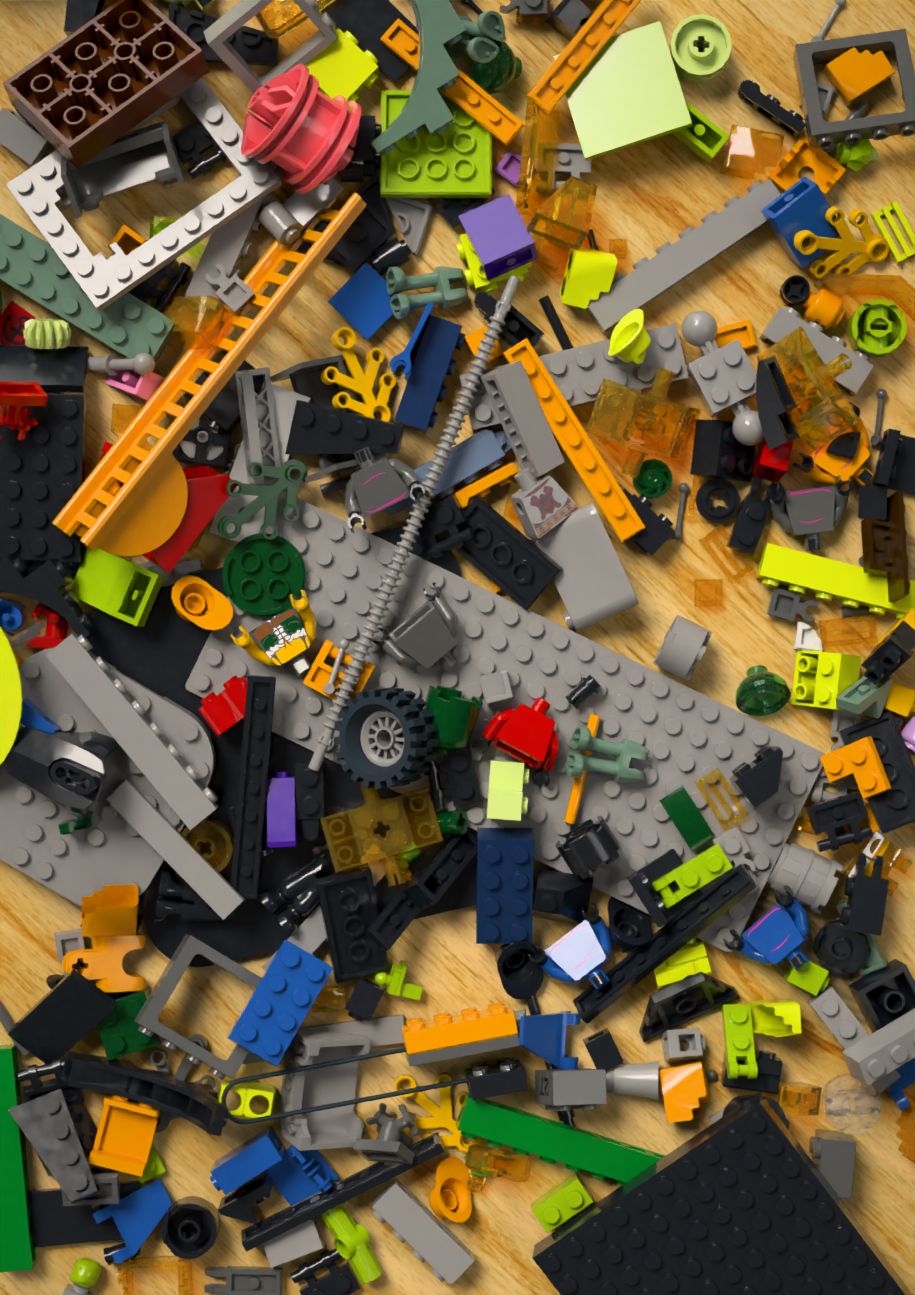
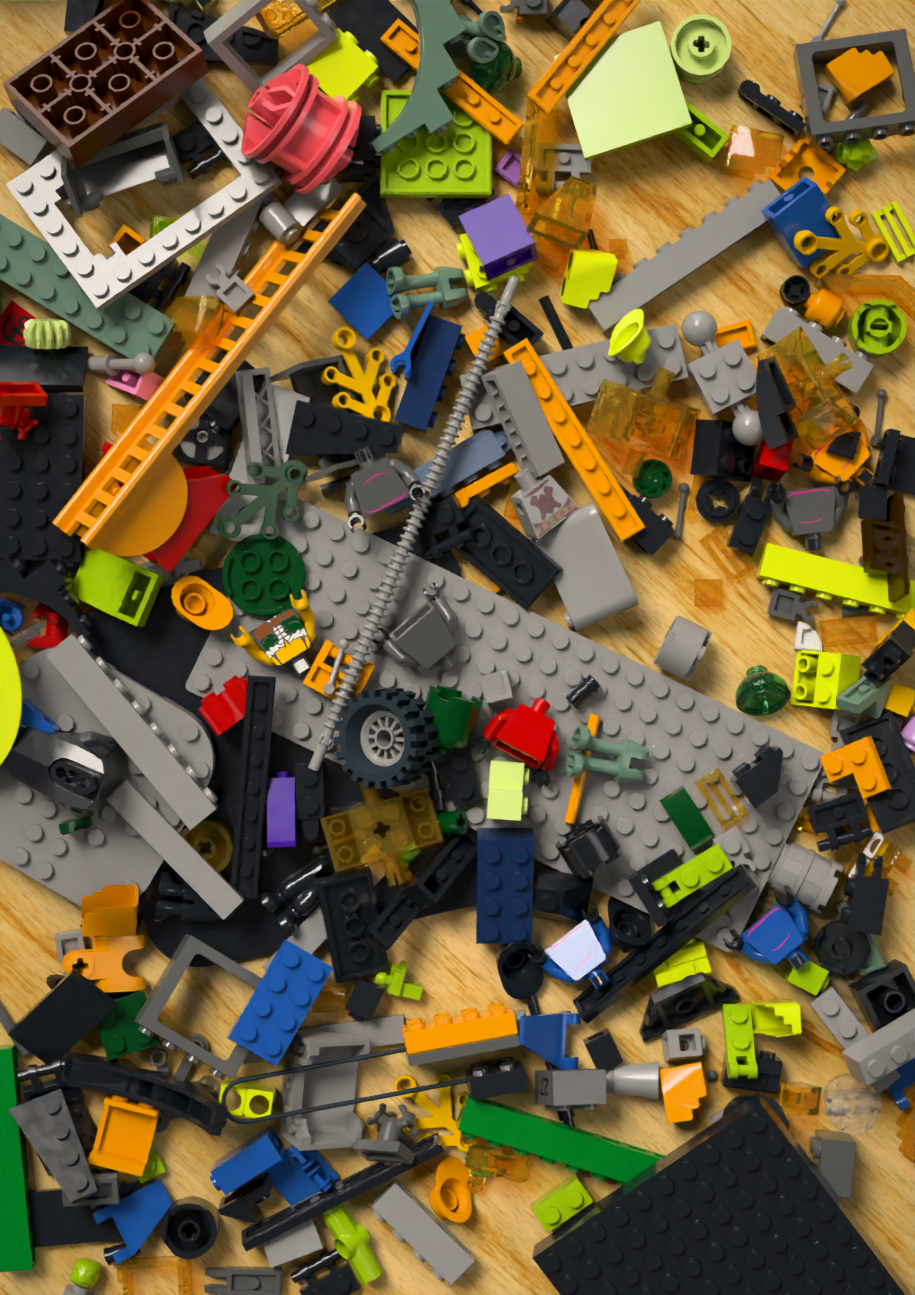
light grey tile [385,198,433,256] -> none

